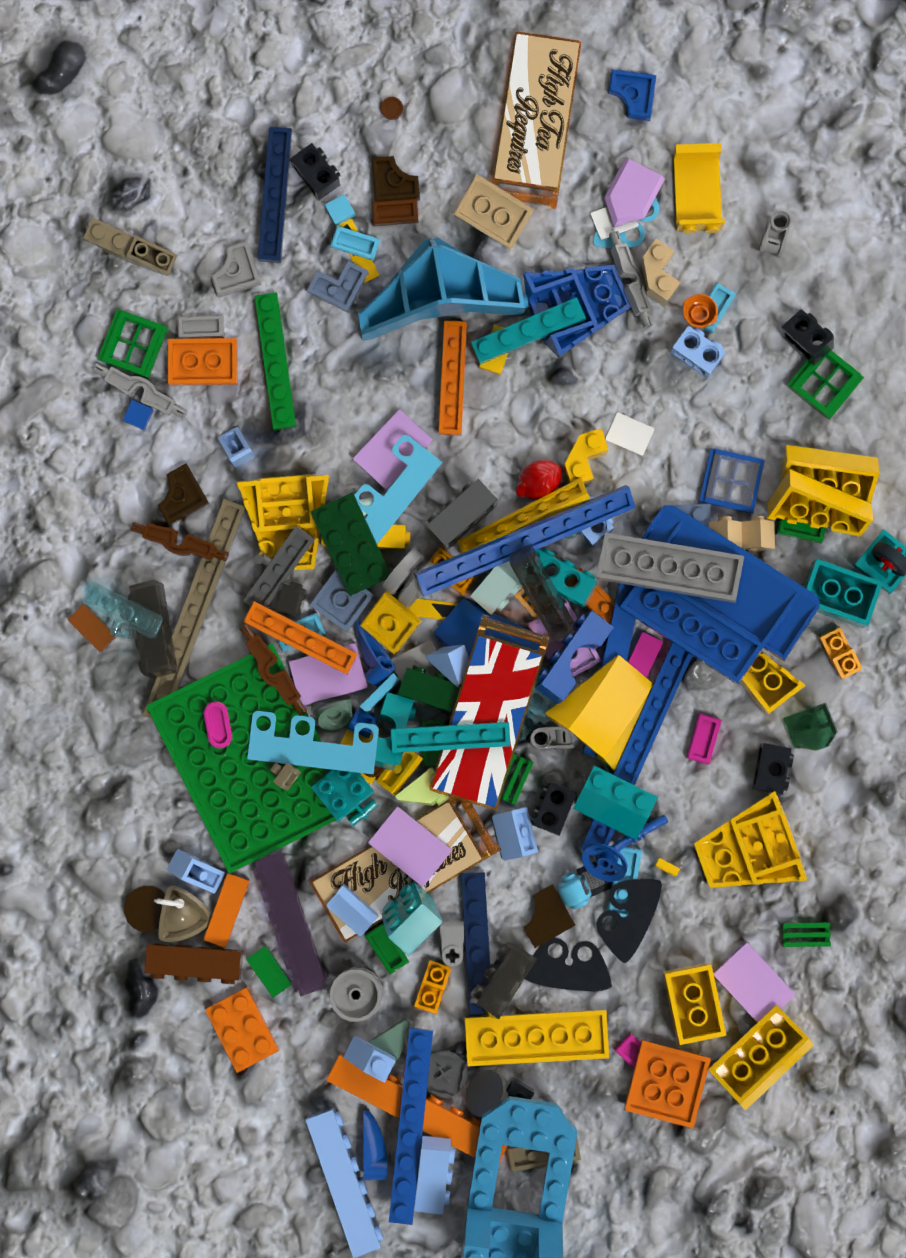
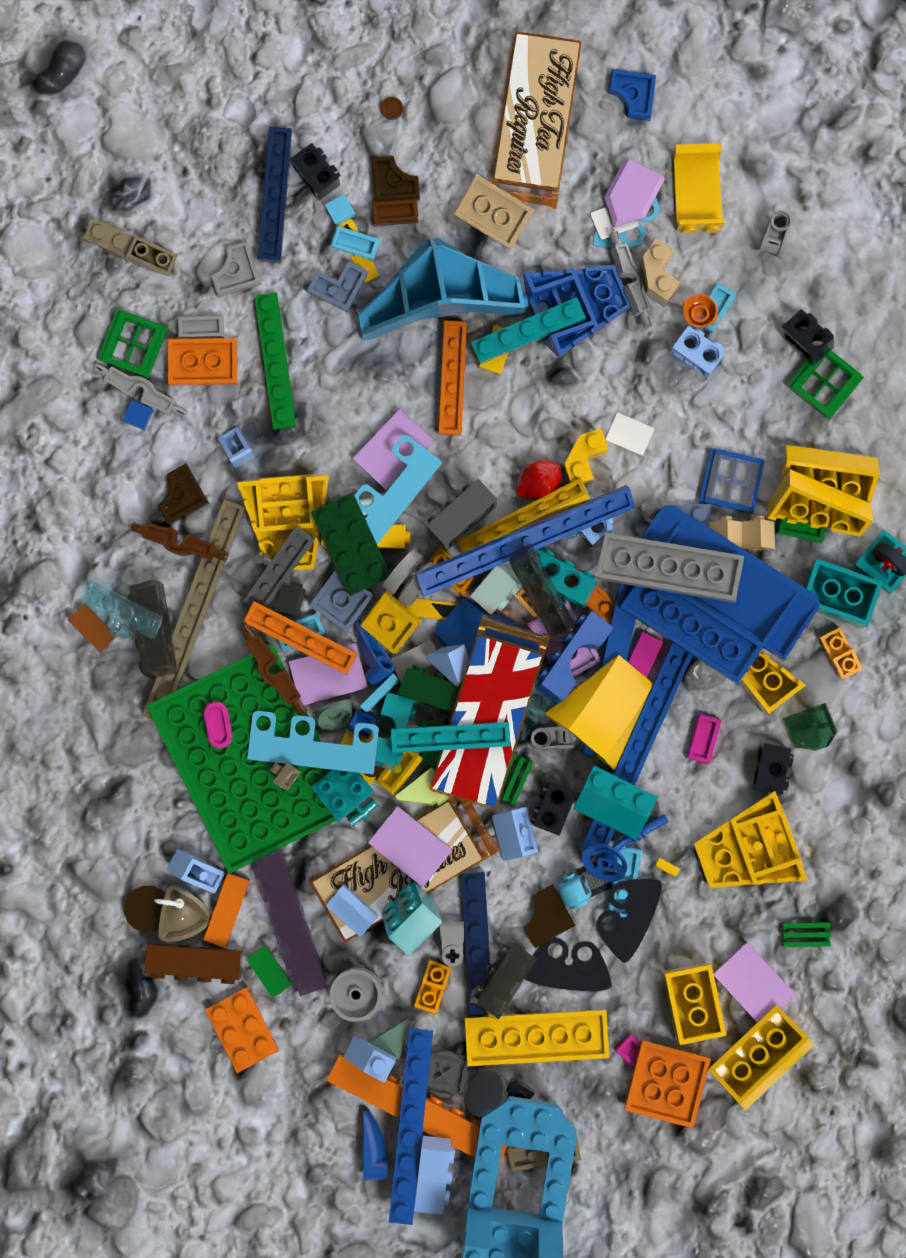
light blue brick [306,1107,384,1258] -> none
green tile [364,923,409,975] -> none

